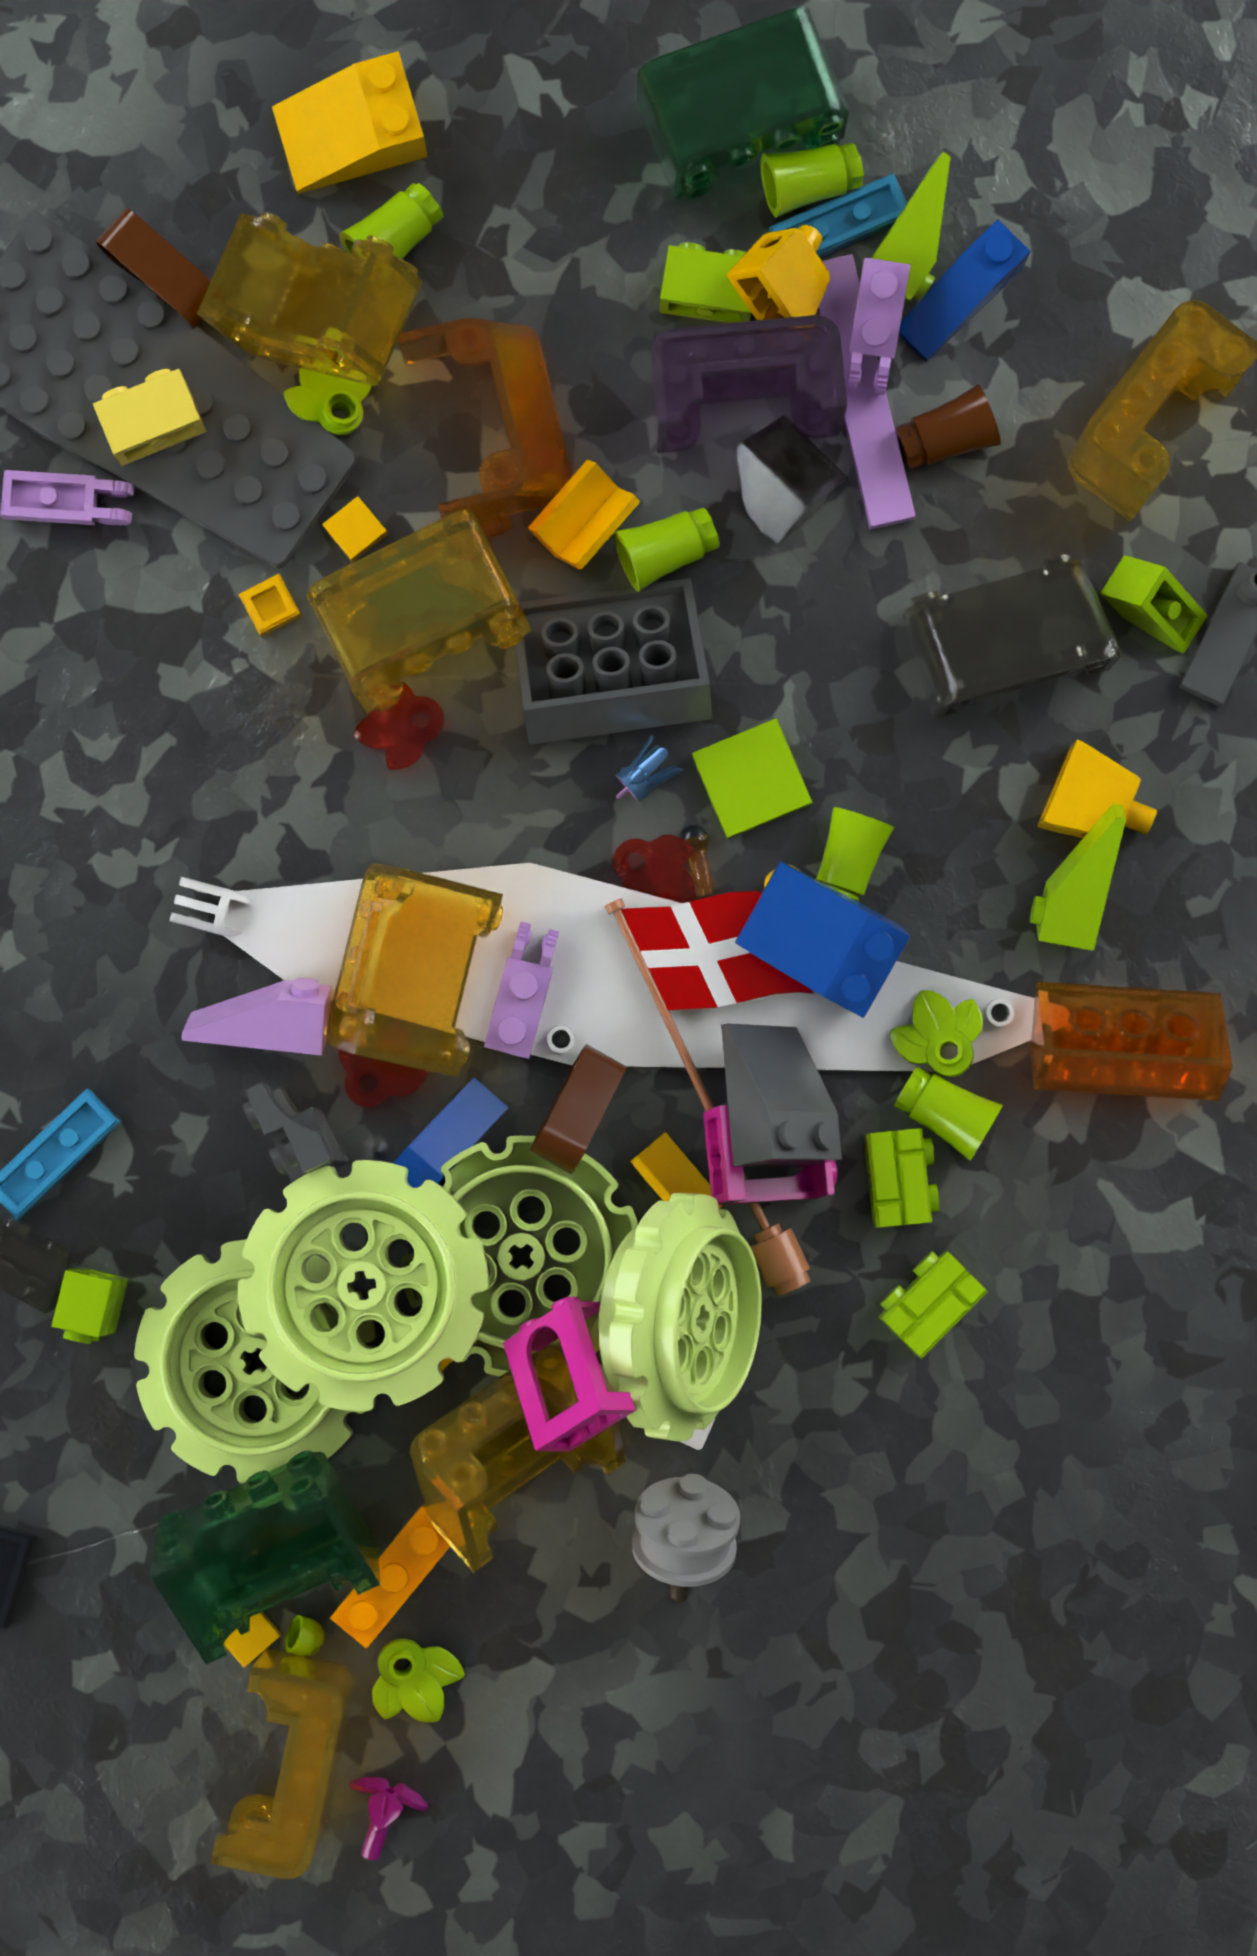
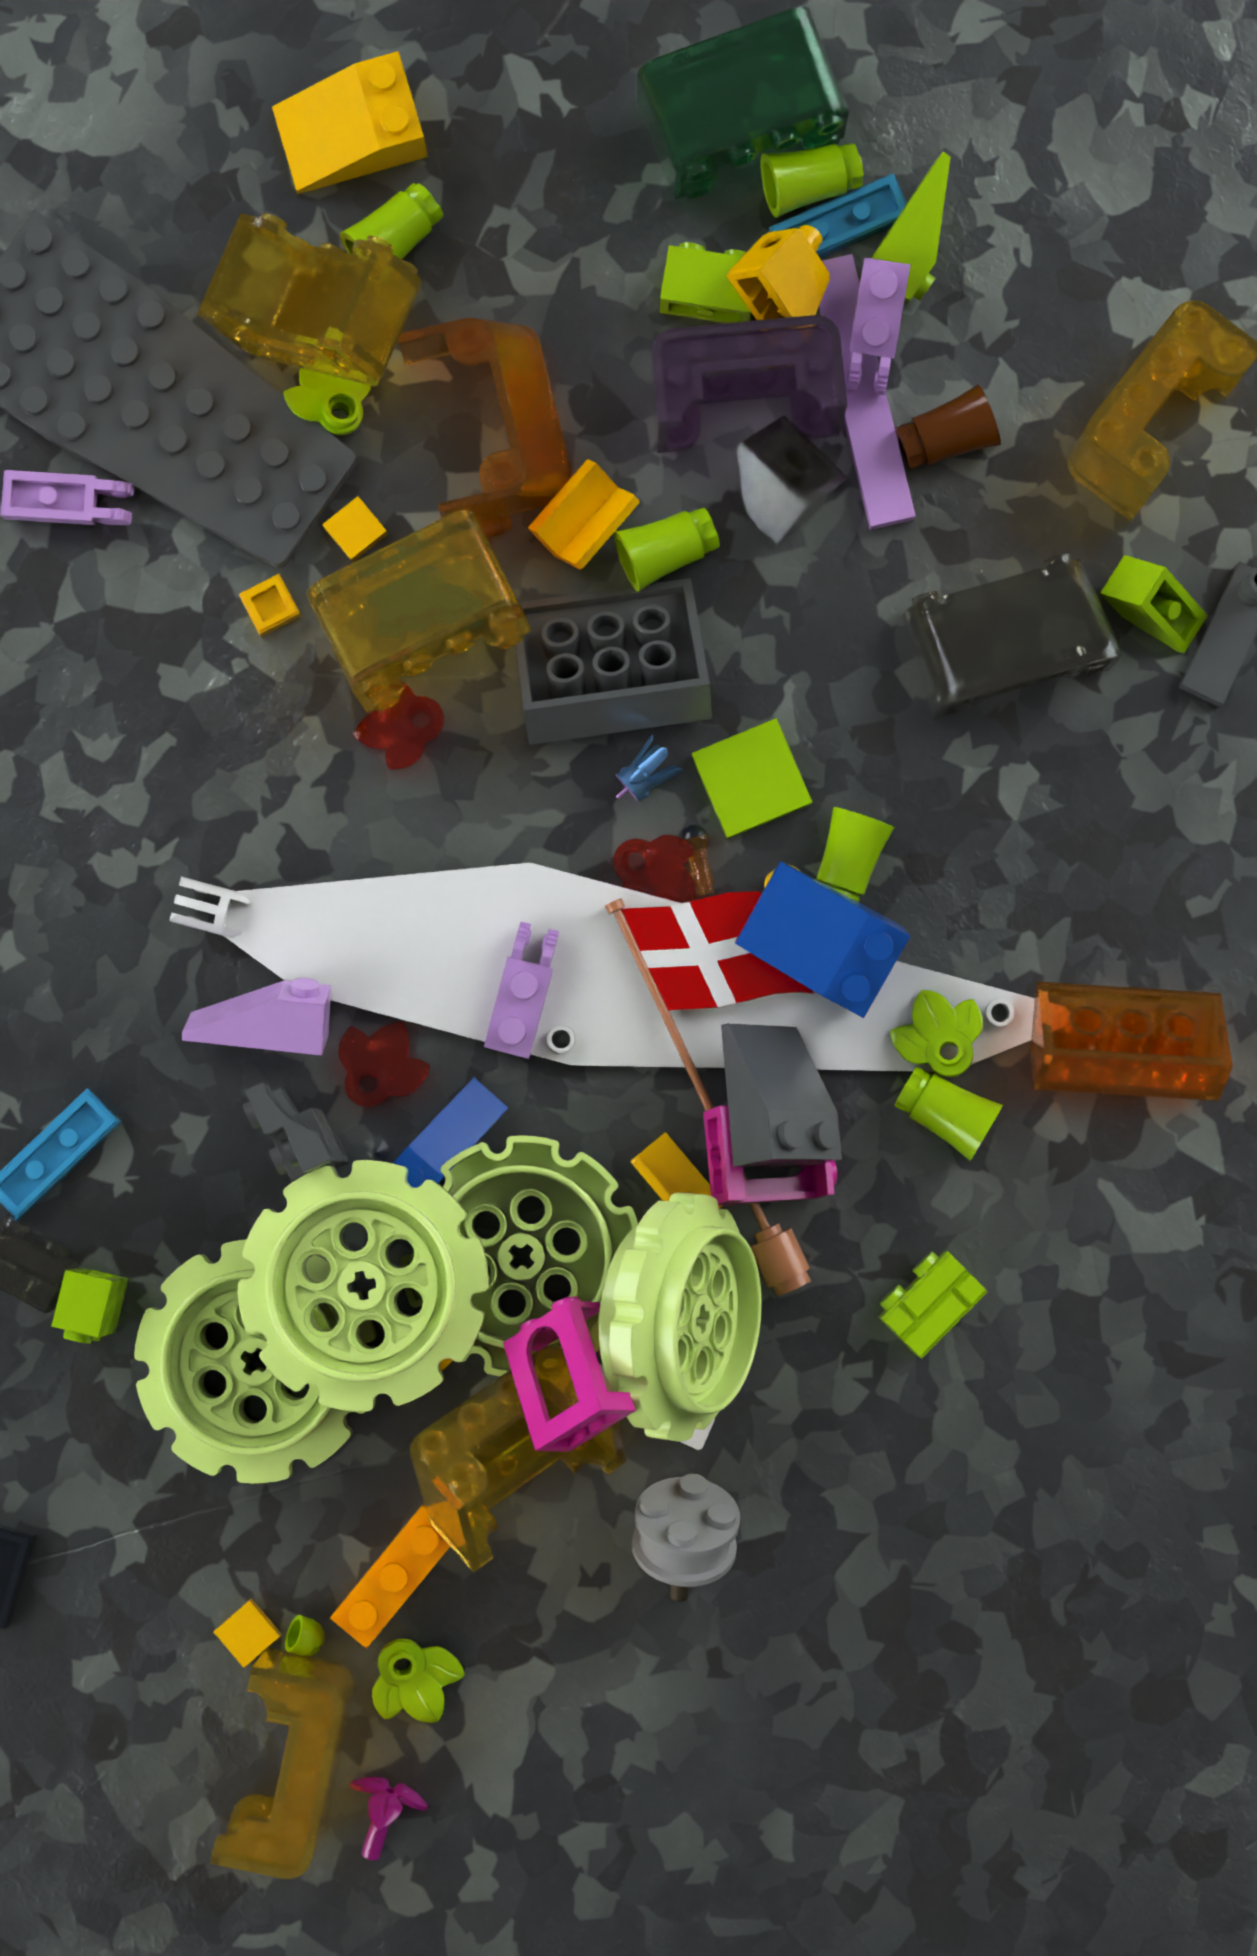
light yellow brick [92,369,207,466] -> none
reddish brown beam [95,208,224,329] -> none
clear green windscreen [150,1450,380,1665] -> none
clear yellow windscreen [326,863,503,1077] -> none
reddish brown beam [529,1044,627,1174] -> none
lime brick [863,1128,939,1228] -> none
blue slope [899,219,1031,362] -> none
lime slope [1030,803,1126,951] -> none
yellow torso [1037,739,1157,838] -> none

